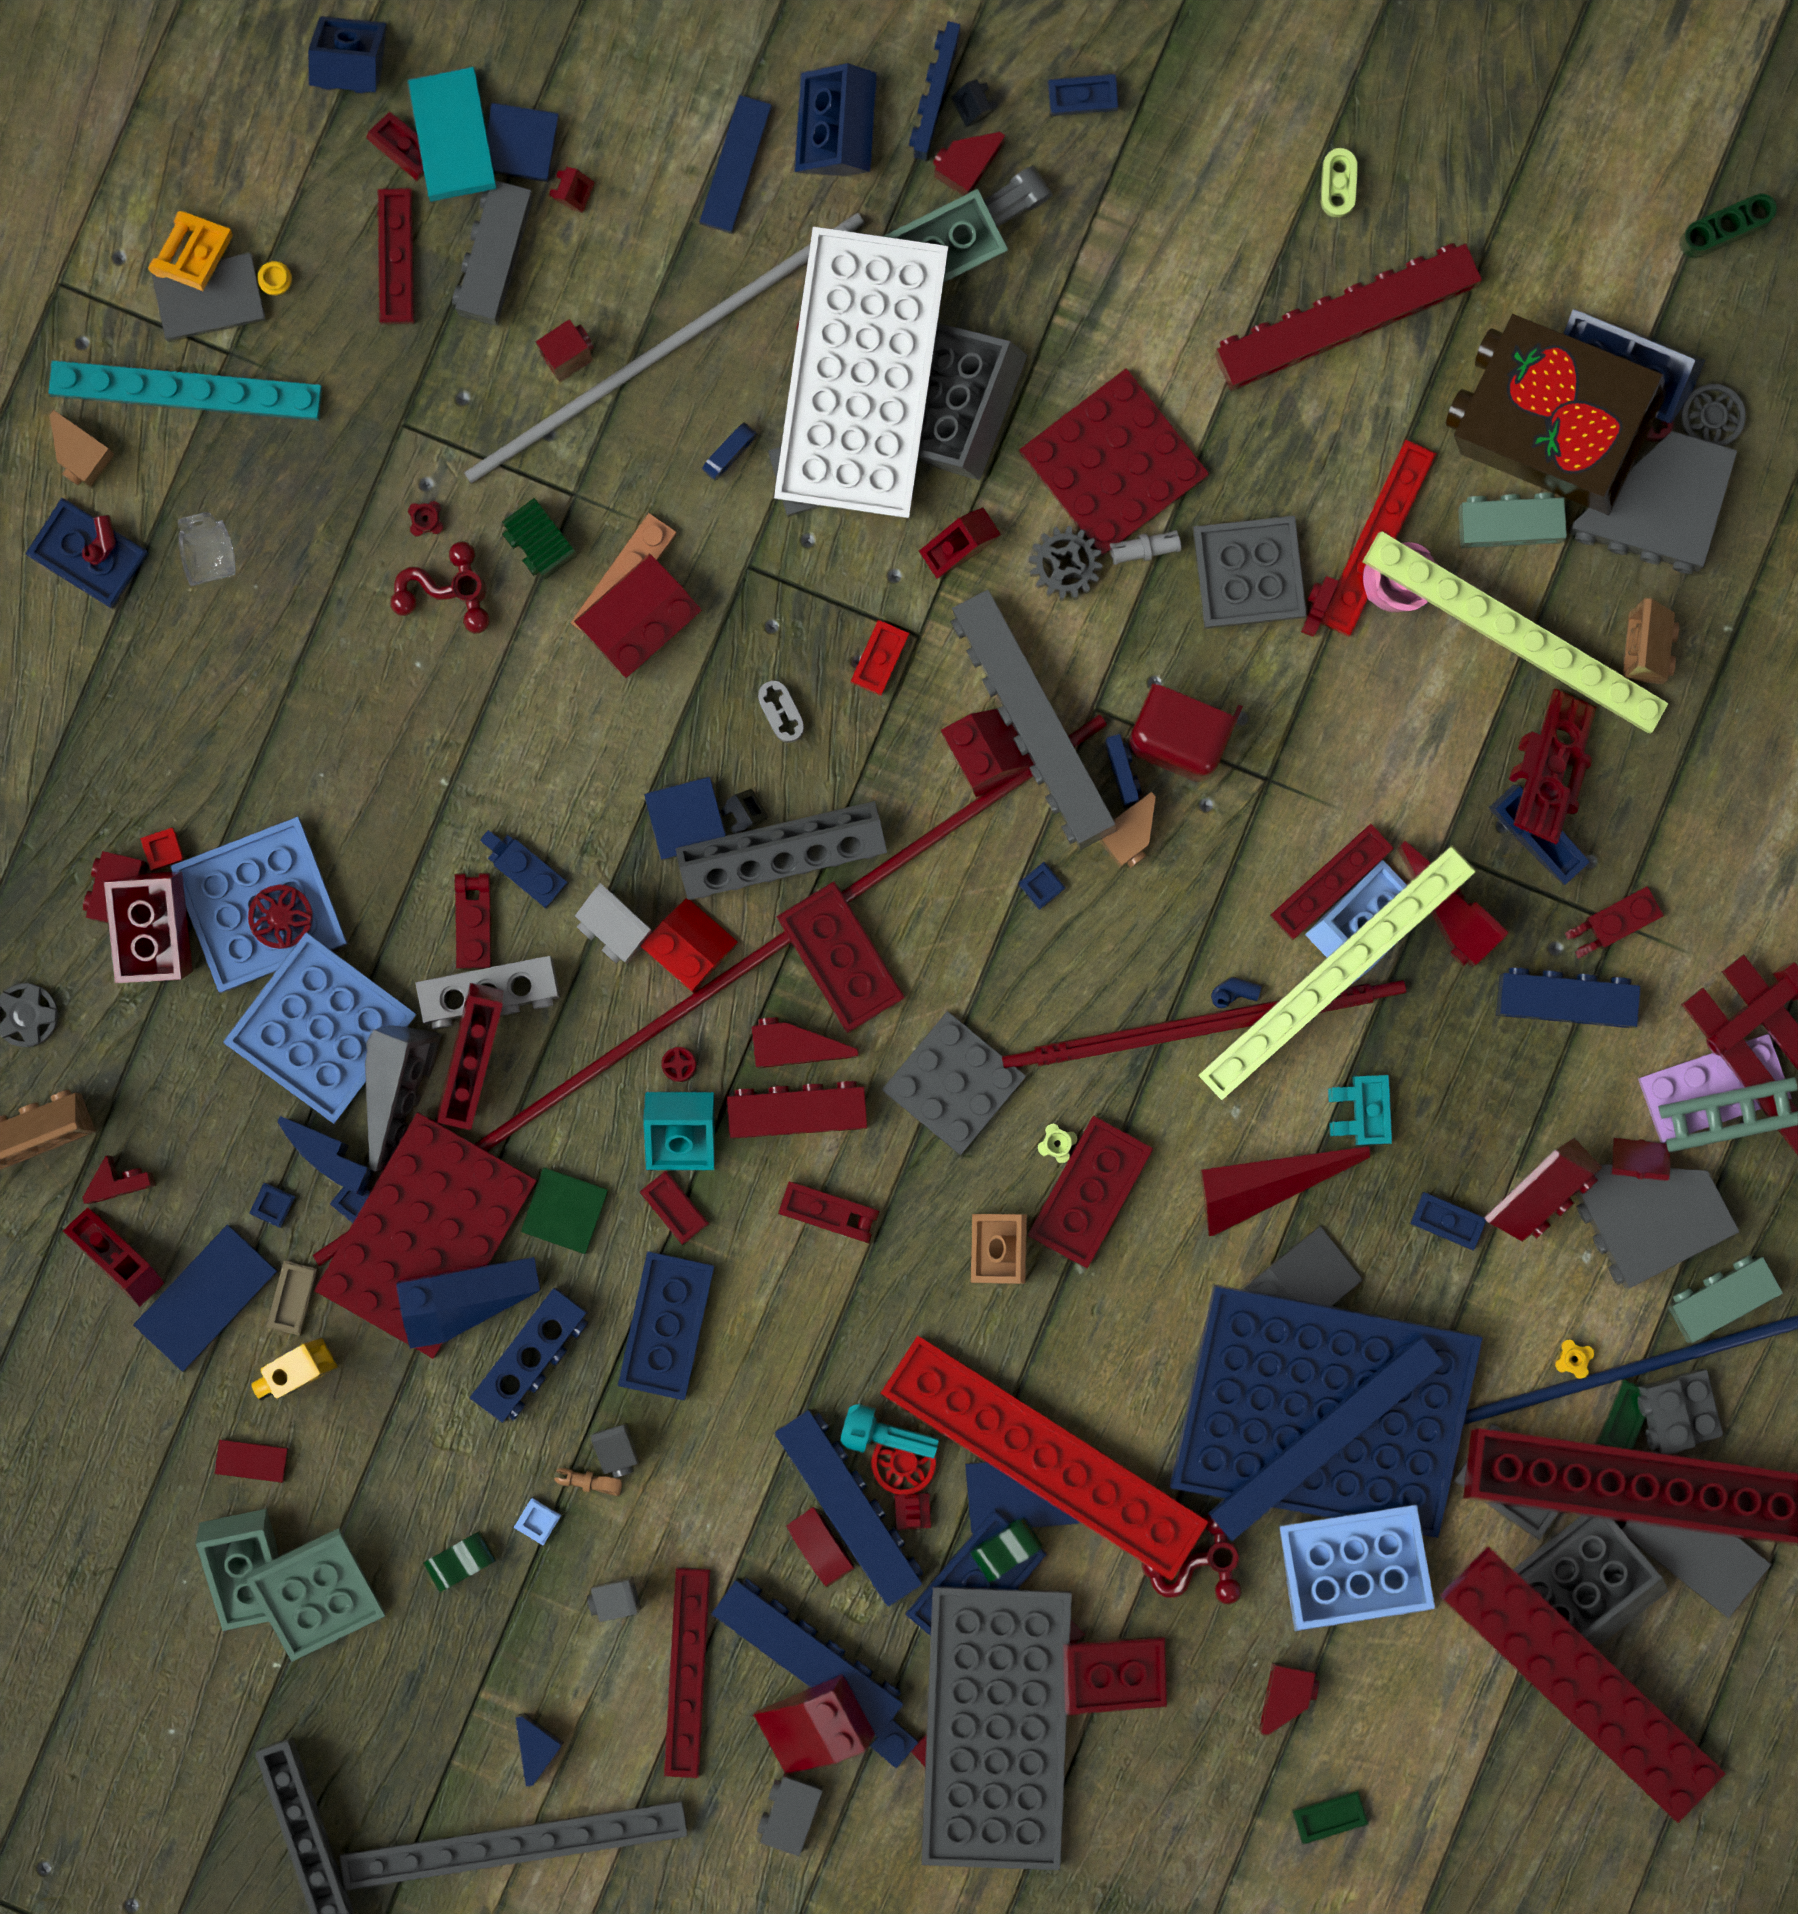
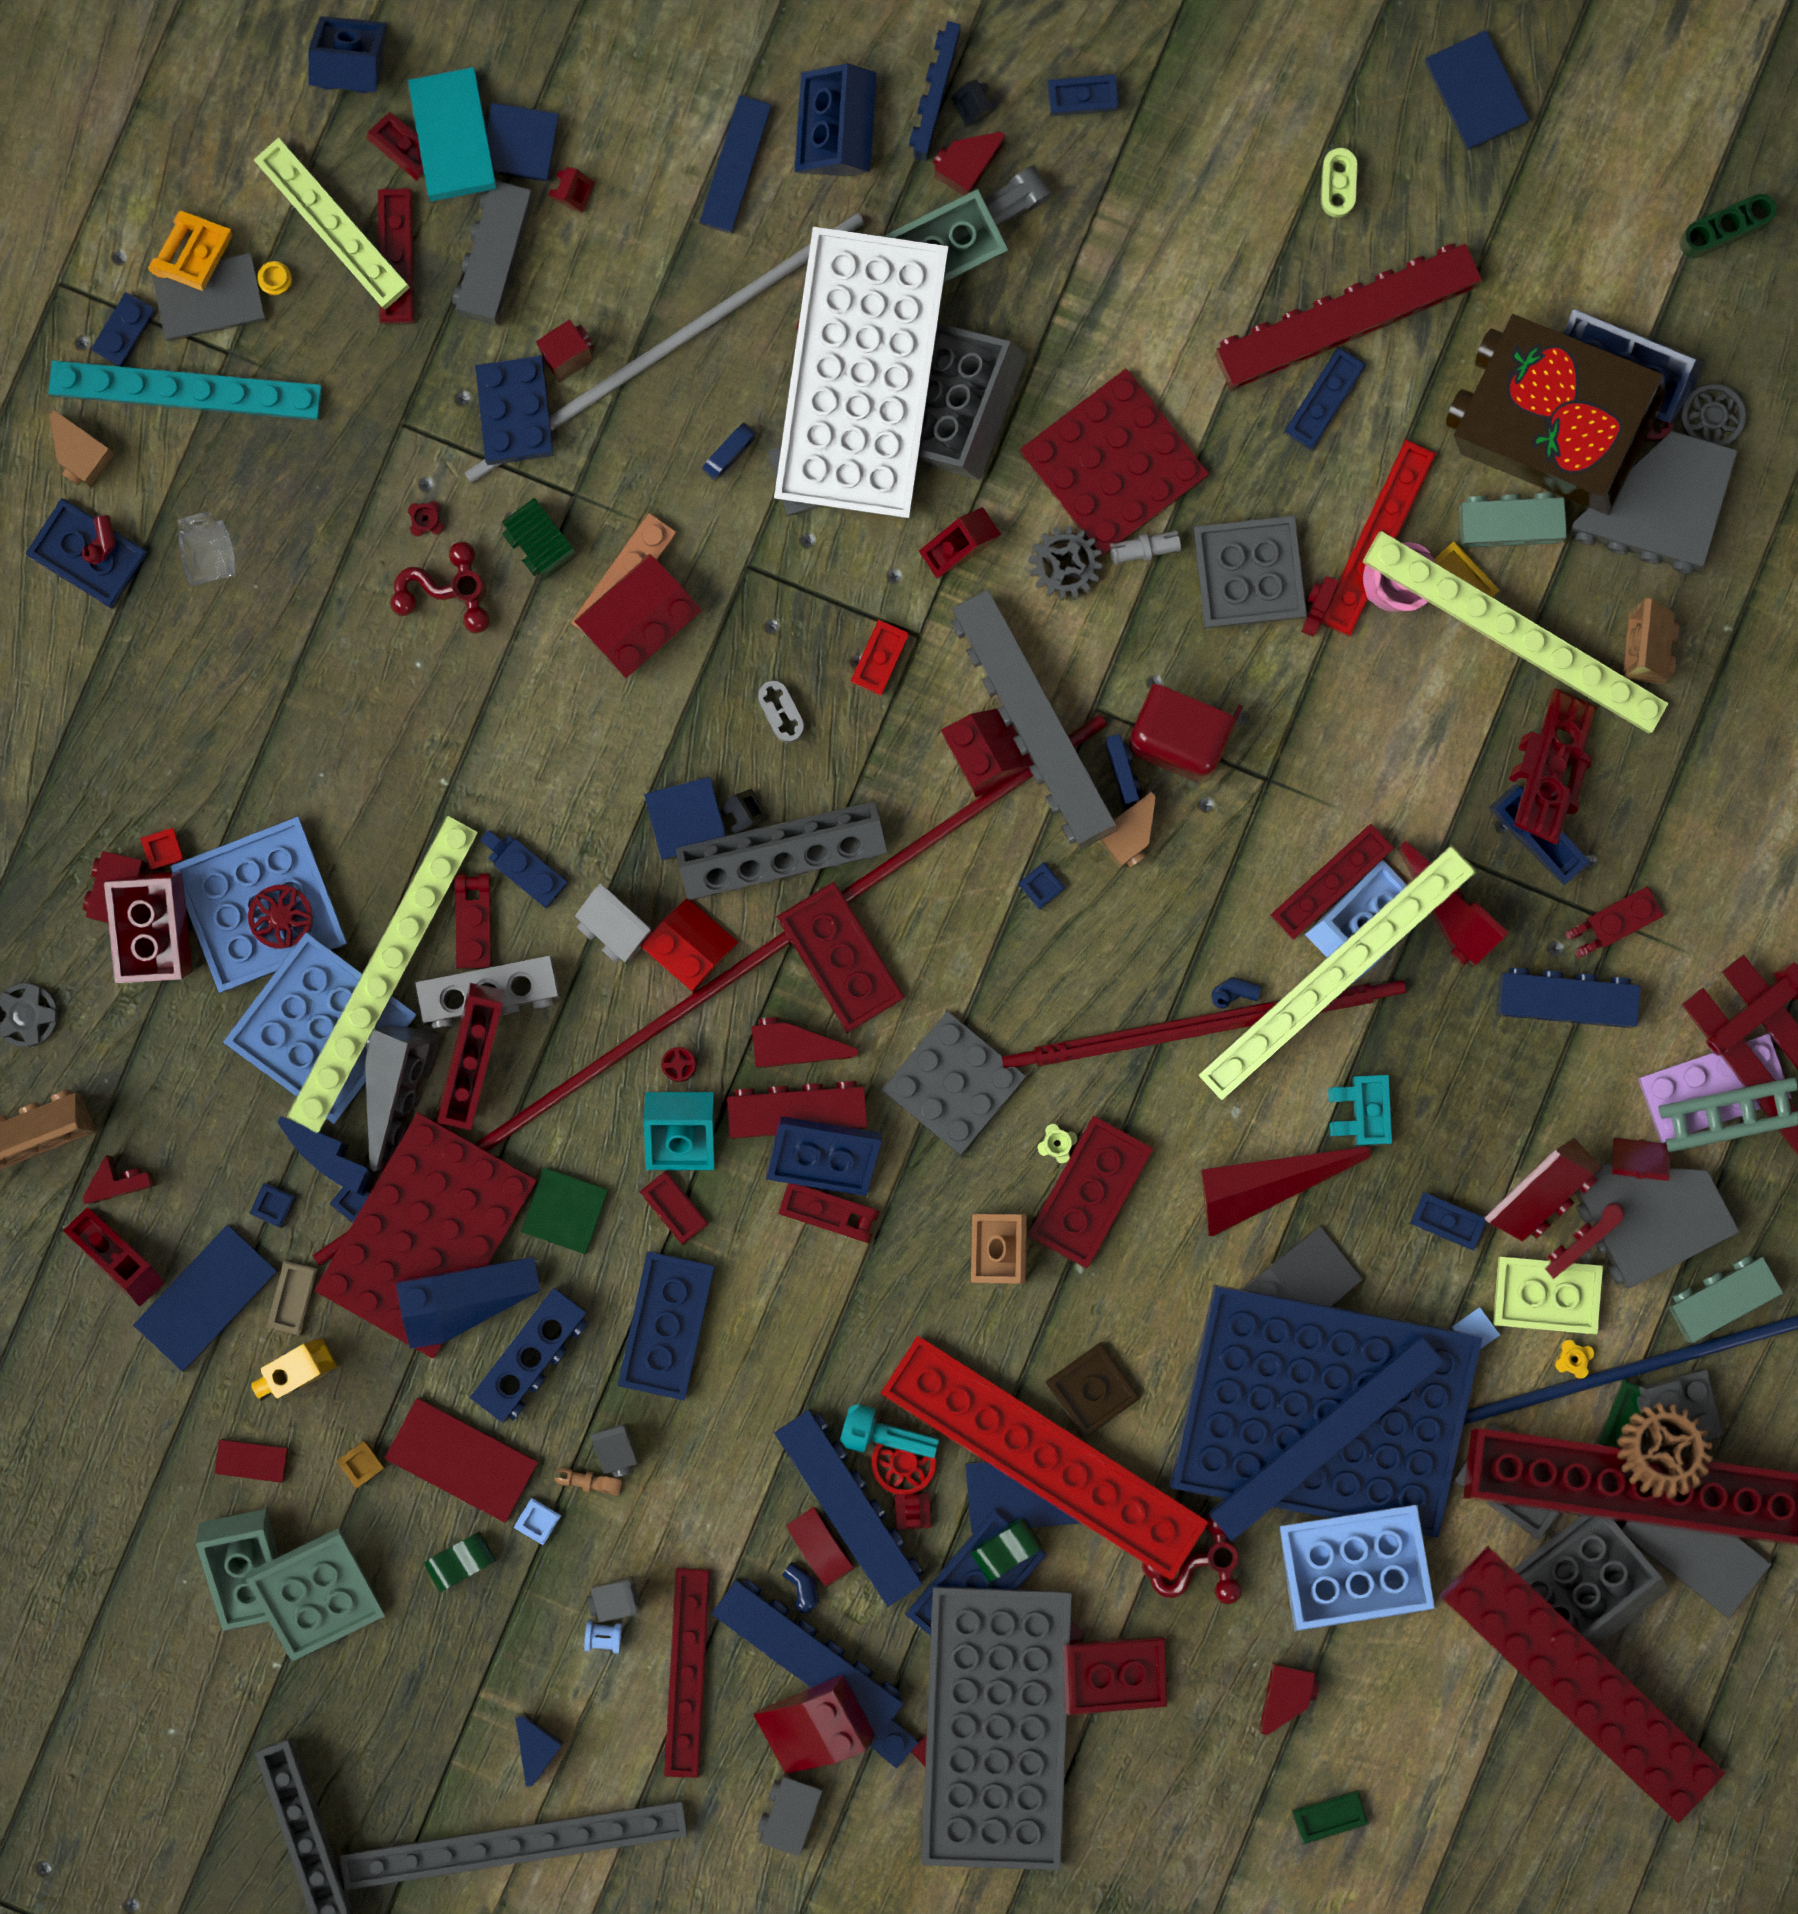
none -> dark blue plate [91,292,156,367]
none -> yellowish green plate [254,137,410,310]
none -> yellowish green plate [286,816,478,1133]
none -> pearl gold plate [336,1440,386,1489]
none -> dark red tile [384,1398,539,1523]
none -> dark blue plate [475,356,554,465]
none -> light blue bush [584,1620,622,1654]
none -> dark blue plate [766,1116,882,1196]
none -> dark blue arm [782,1561,819,1613]
none -> dark brown tile [1045,1342,1140,1438]
none -> dark blue tile [1284,347,1366,451]
none -> dark blue tile [1424,30,1529,151]
none -> yellow tile [1434,541,1500,598]
none -> light blue tile [1451,1307,1500,1349]
none -> yellowish green plate [1493,1257,1603,1334]
none -> dark red plate [1545,1202,1625,1279]
none -> medium nougat gear [1617,1403,1712,1498]

